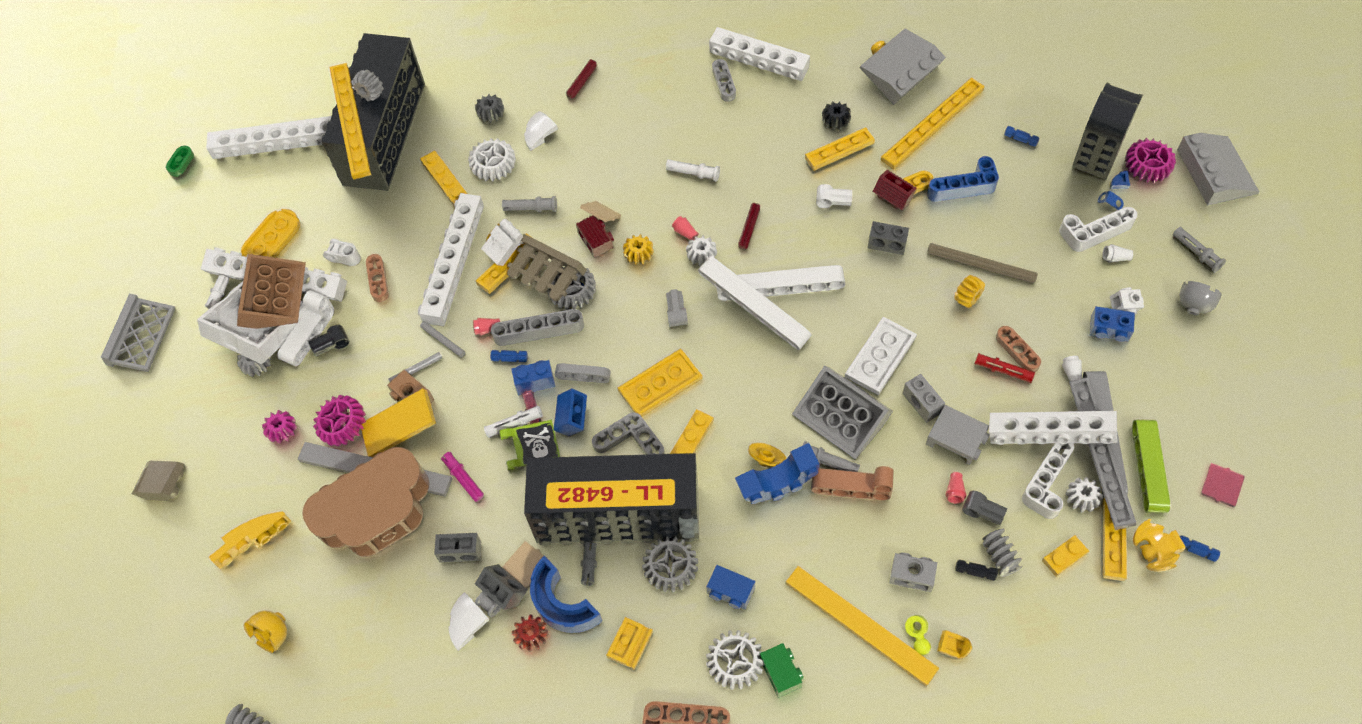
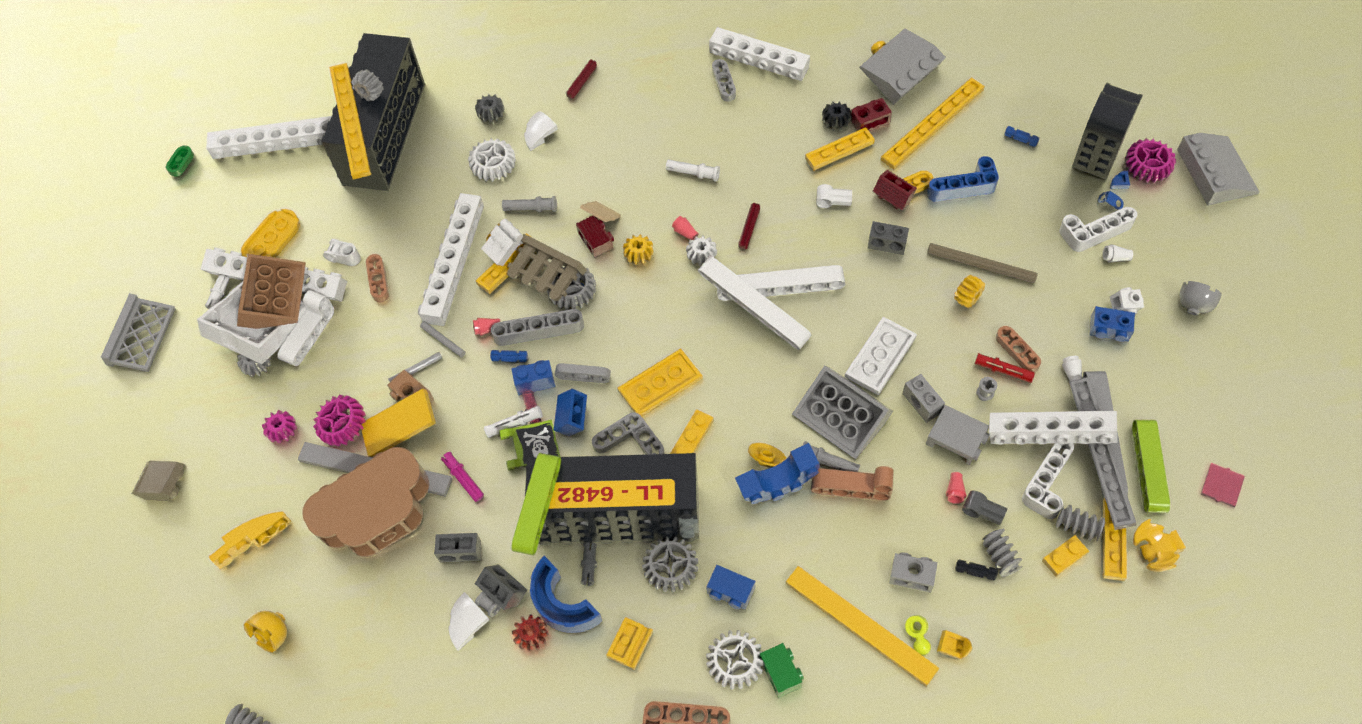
black piece [308,324,350,356] -> none
yellow plate [420,150,468,206] -> none
tan piece [502,541,551,589] -> none
light grey piece [666,289,688,327] -> none
white gear [1066,477,1103,513] -> none
light grey pin [1173,226,1226,273] -> none
blue axle [1180,535,1220,562] -> none
none -> lime beam [511,453,561,556]
none -> dark red brick [851,98,892,131]
none -> light grey bush [976,377,997,401]
none -> light grey piece [1056,505,1105,541]

